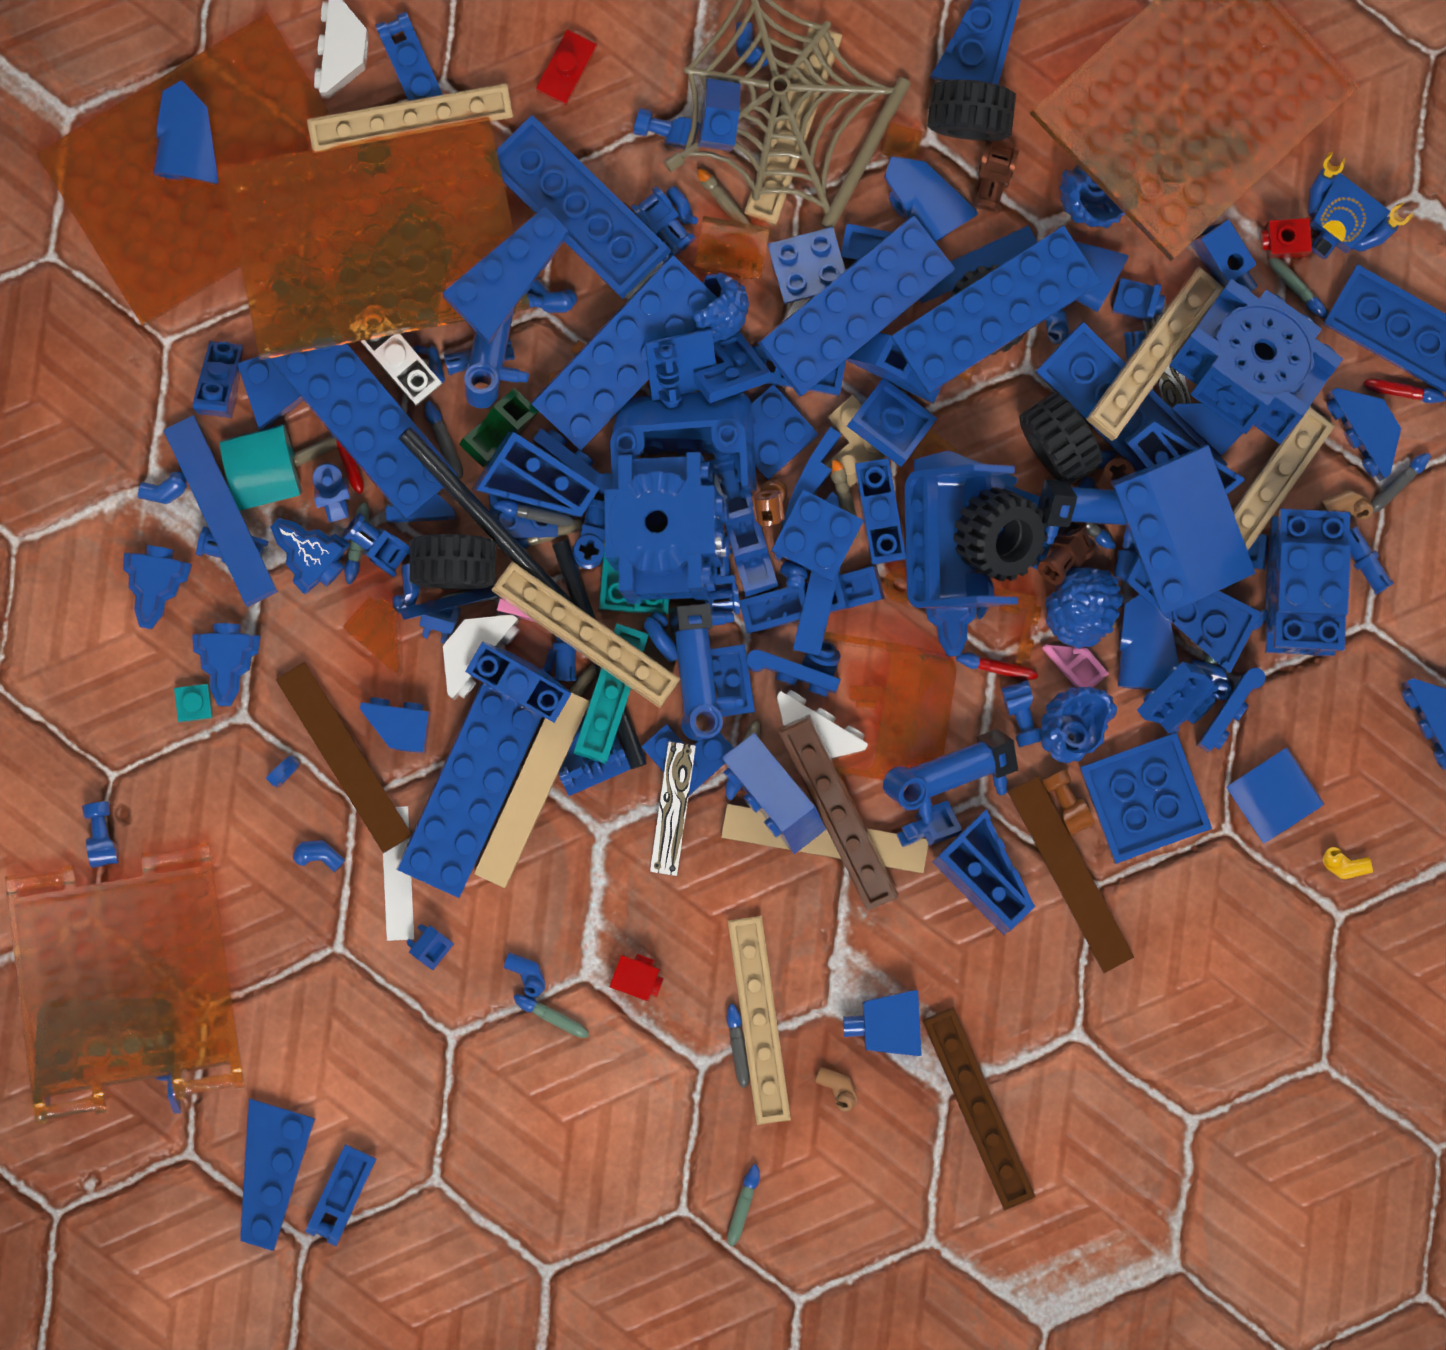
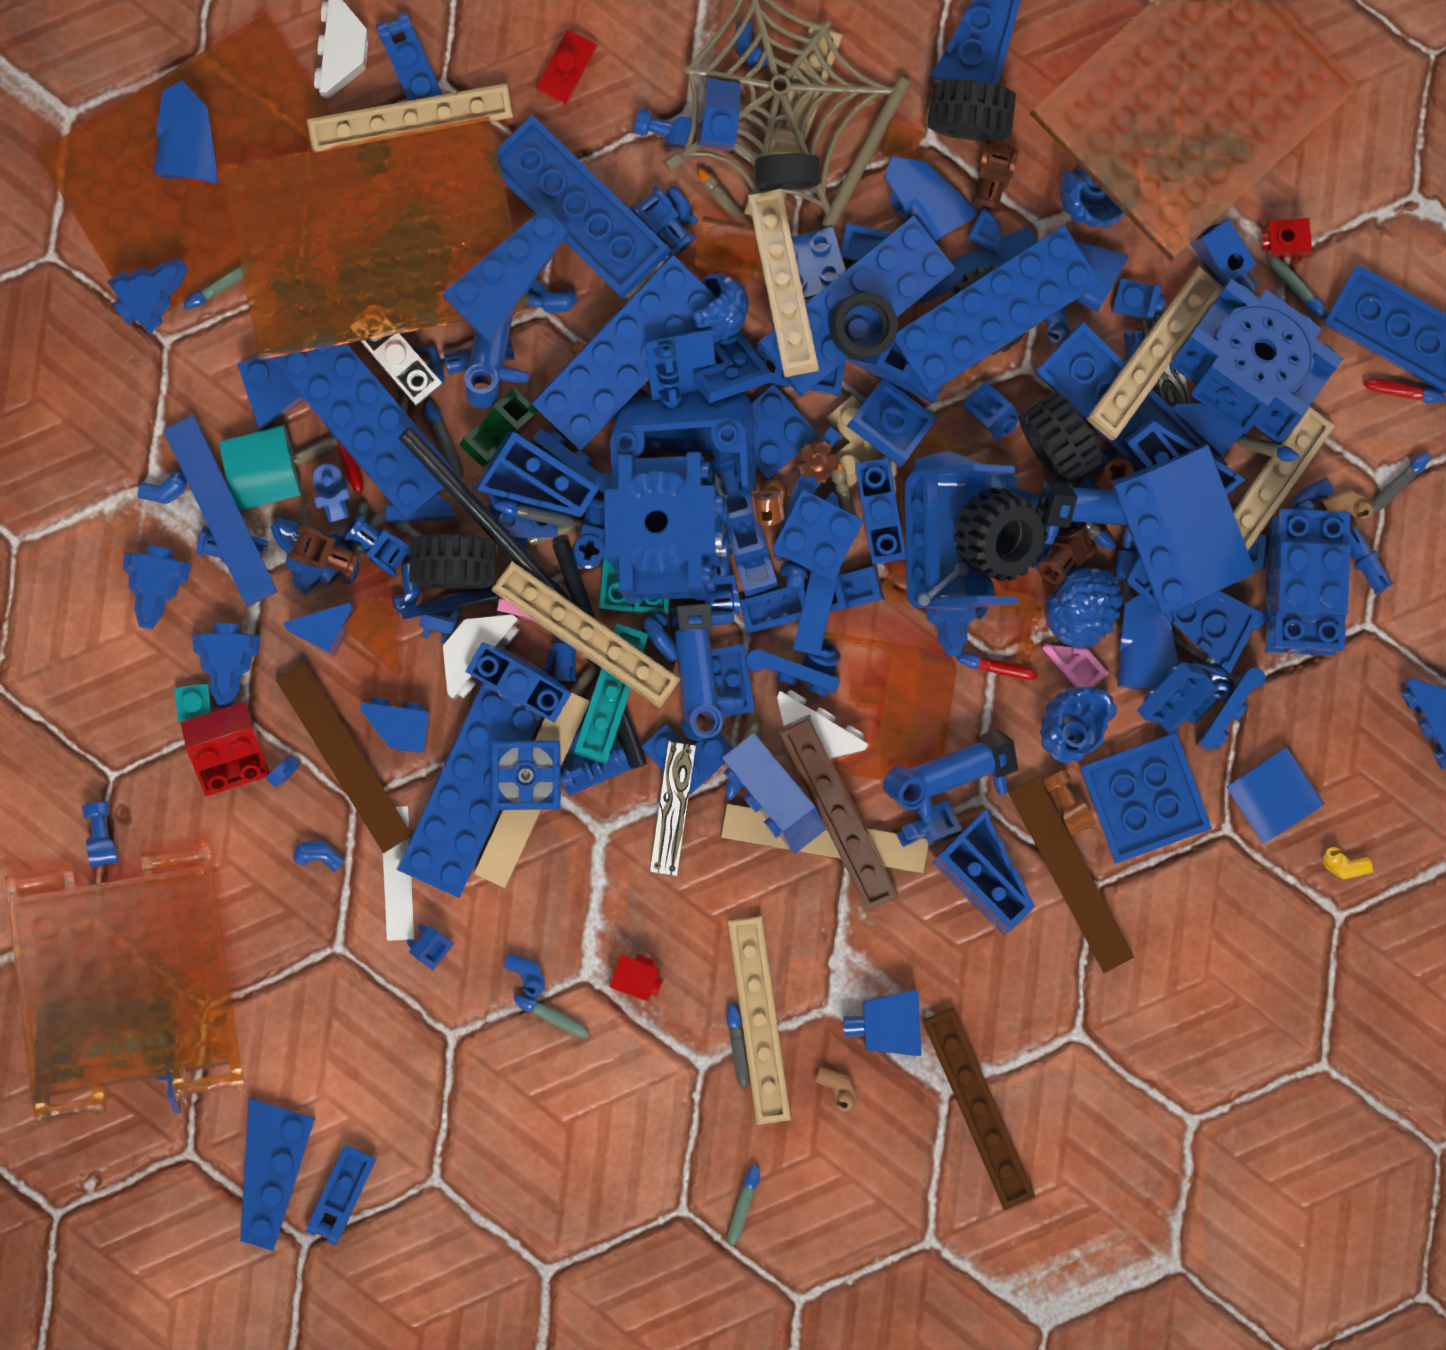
blue slope [193,341,243,418] -> none
blue leg [1001,680,1042,747] -> none
blue torso [1308,152,1413,260] -> none
blue slope [1326,388,1401,482] -> none
none -> blue rock [107,259,188,335]
none -> red slope [180,701,270,797]
none -> sand green piece [184,261,256,310]
none -> blue slope [284,603,357,657]
none -> copper connector [287,525,361,579]
none -> blue piece [491,740,561,810]
none -> tan tile [748,188,819,377]
none -> black tyre [755,153,820,190]
none -> copper plant [798,441,840,483]
none -> black tyre [829,292,898,359]
none -> sand blue hinge [917,563,969,606]
none -> blue bracket [962,381,1020,441]
none -> blue tile [968,208,1002,255]
none -> dark tan piece [1236,435,1299,462]
none -> blue arm [1292,477,1334,510]

